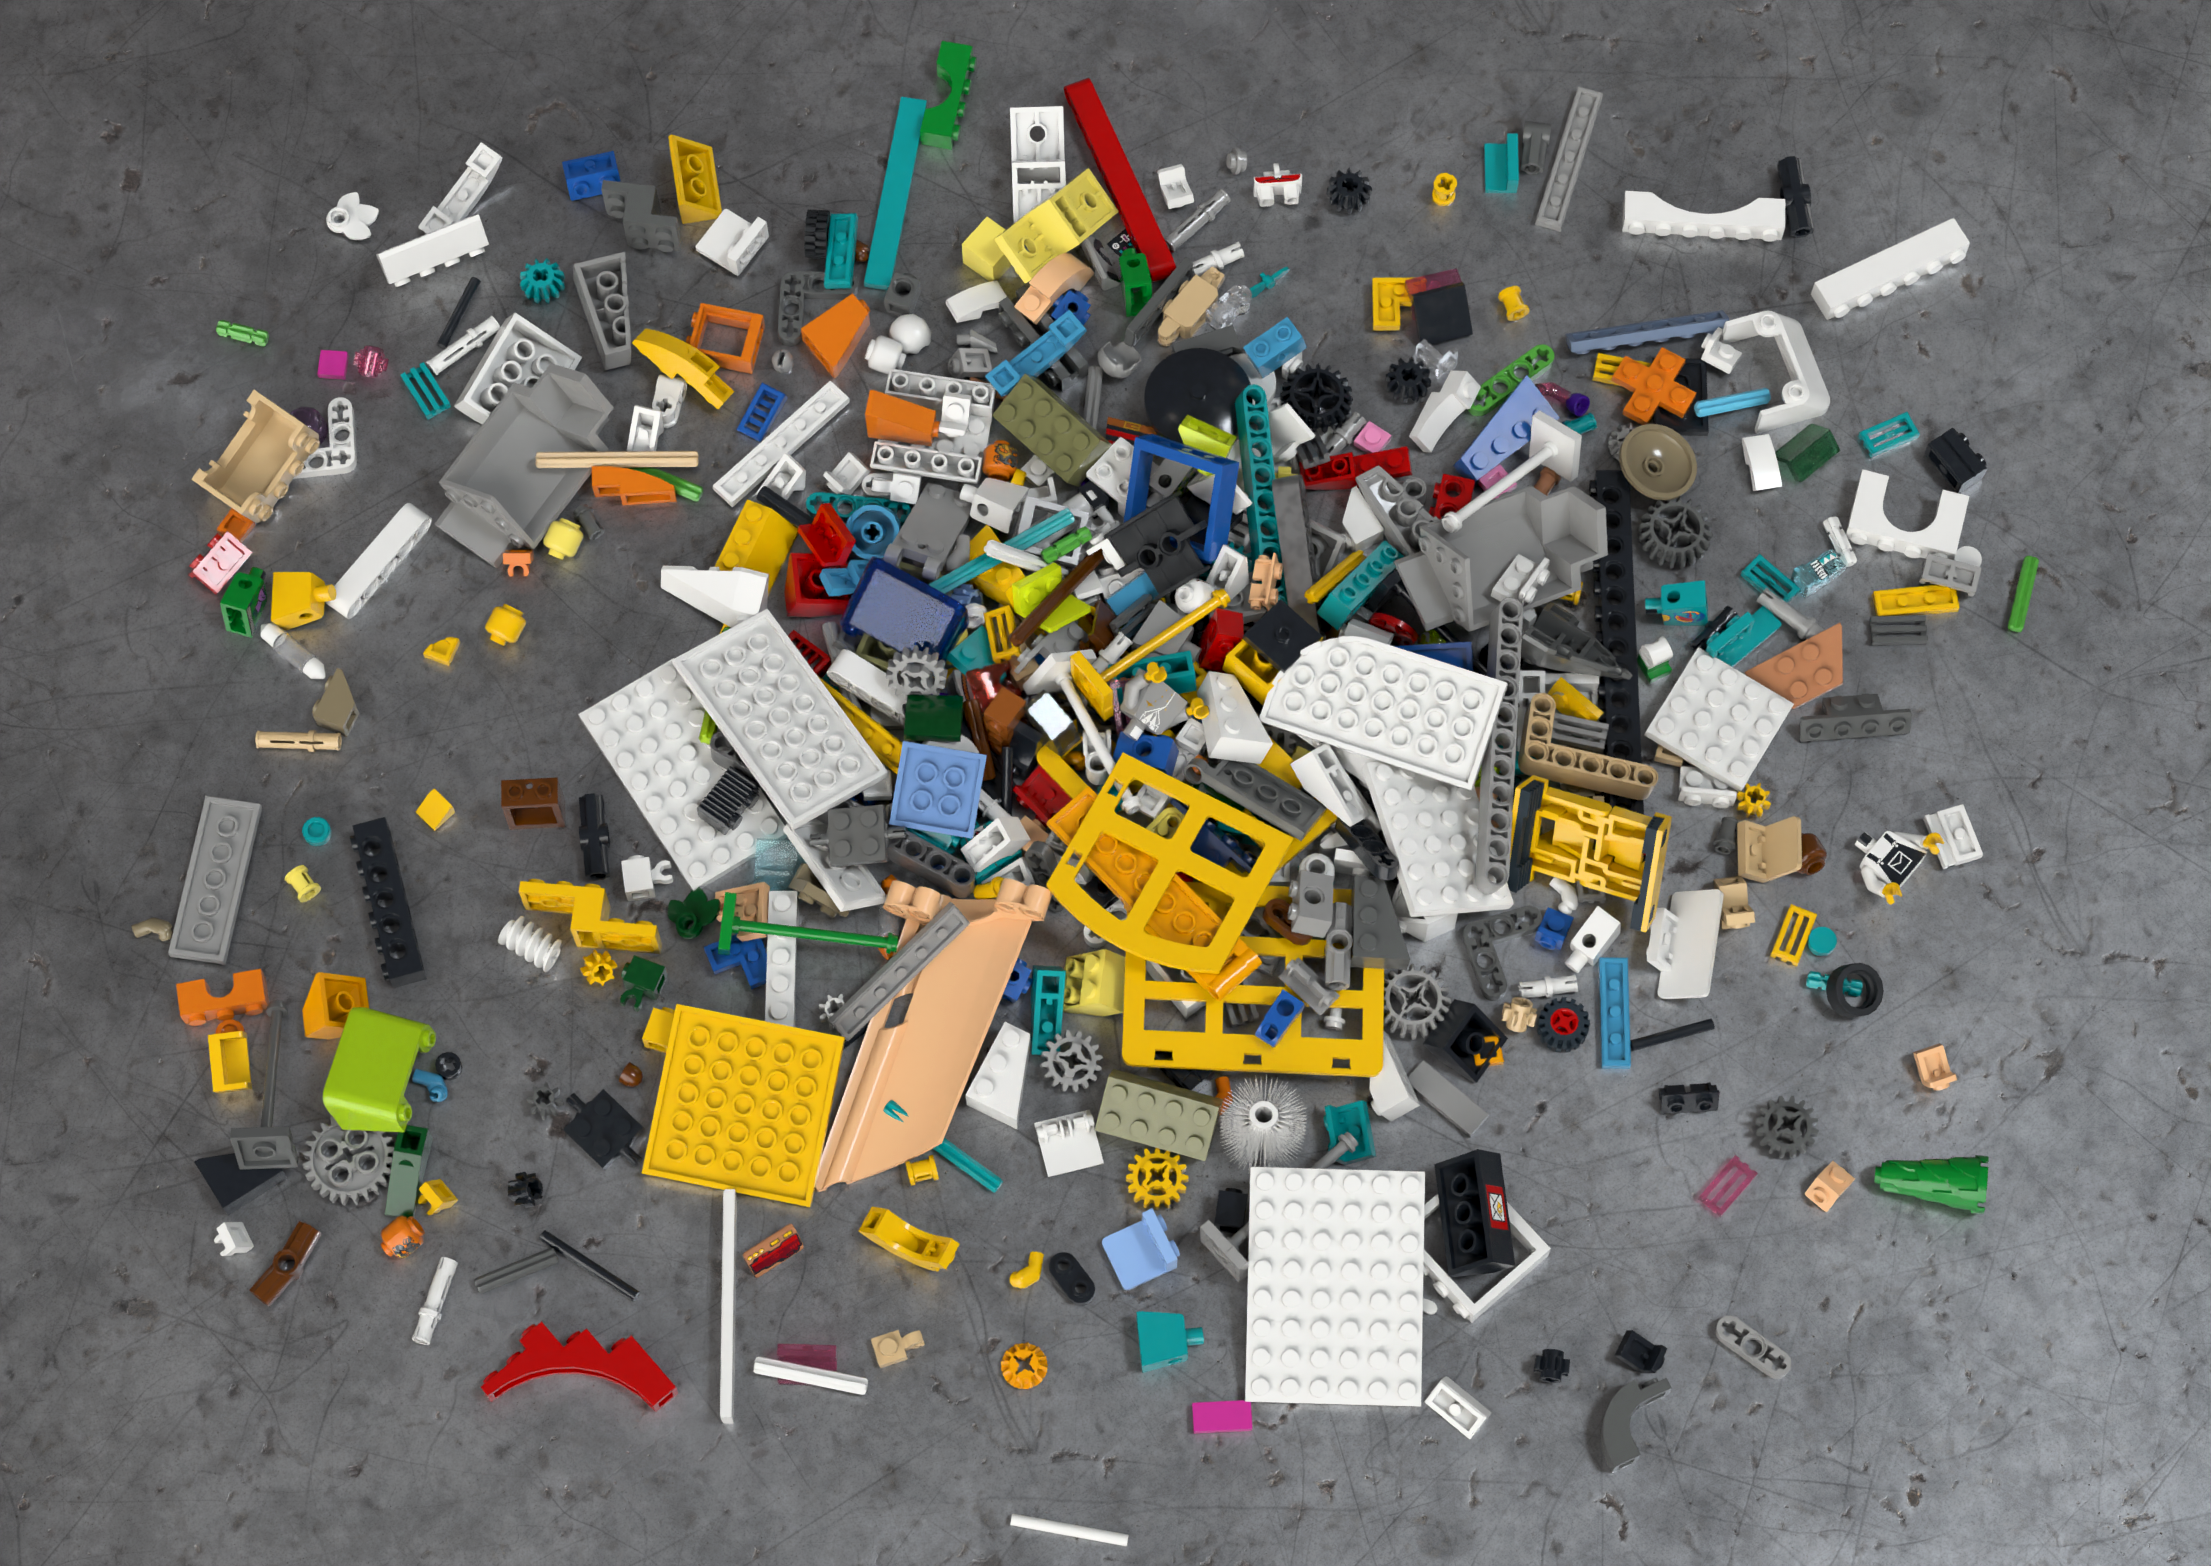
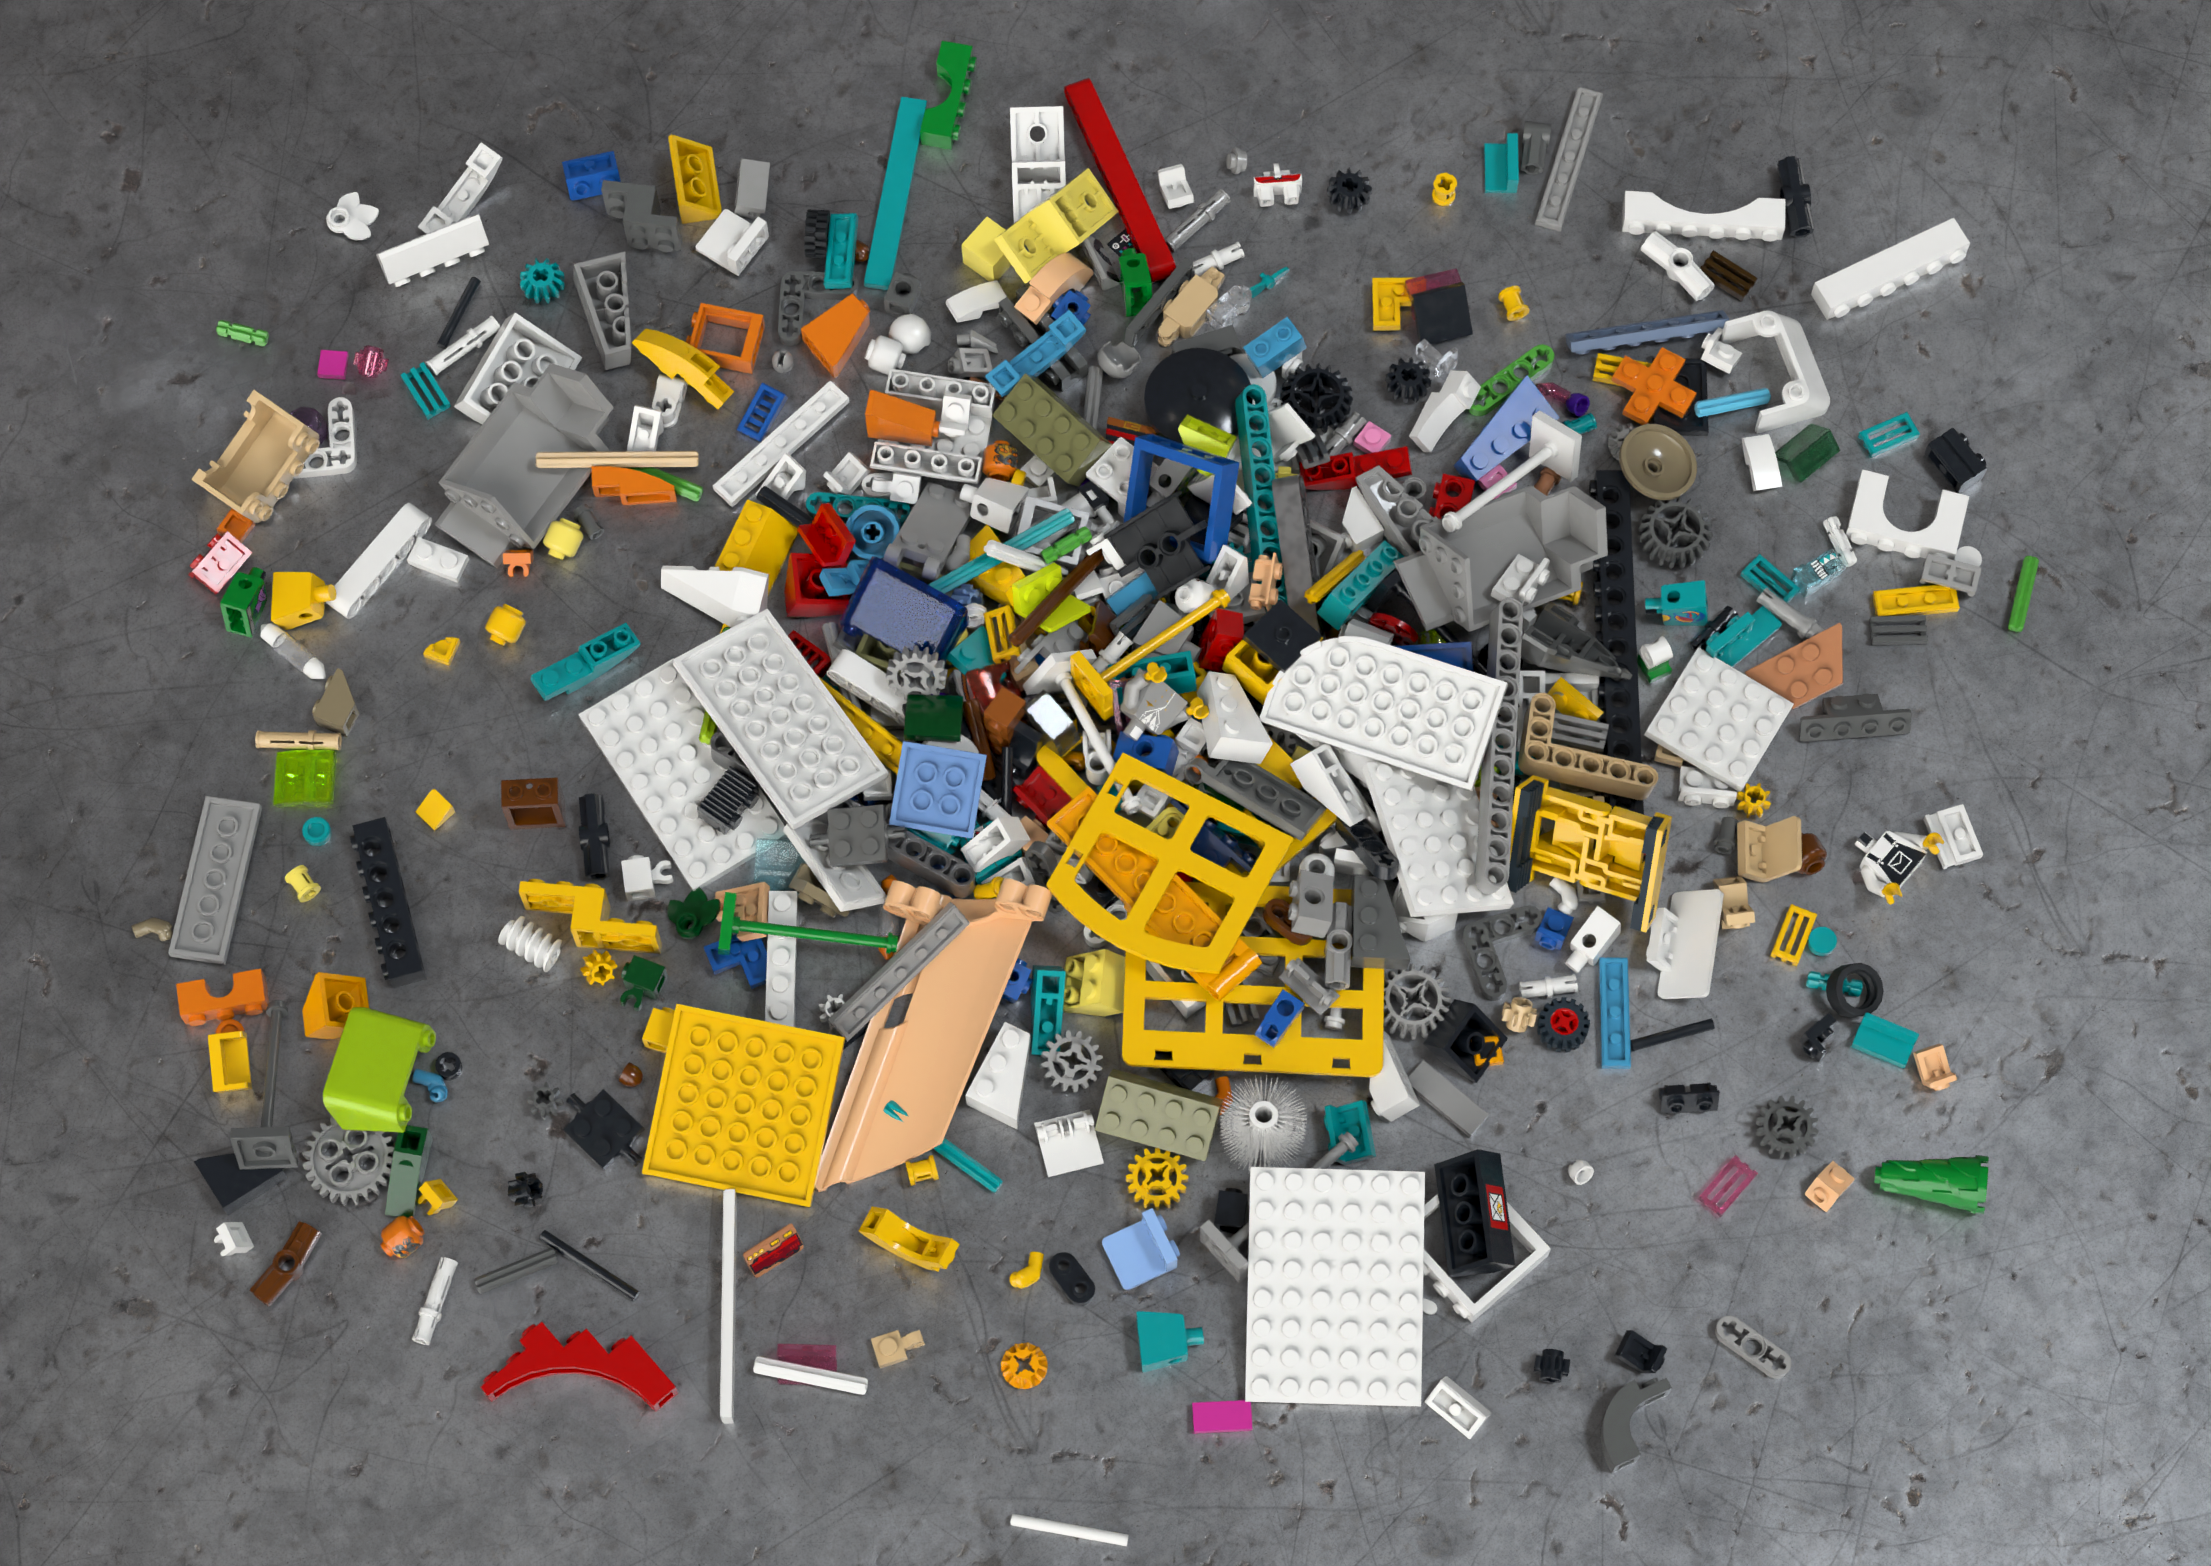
none -> clear neon green slope [273,750,337,808]
none -> white plate [407,537,469,583]
none -> teal slope [531,623,641,701]
none -> light grey hinge [734,158,770,219]
none -> white hinge [1568,1159,1594,1185]
none -> white piece [1641,231,1715,301]
none -> dark brown tile [1700,250,1758,301]
none -> black bracket [1800,1013,1837,1062]
none -> teal panel [1851,1012,1919,1069]

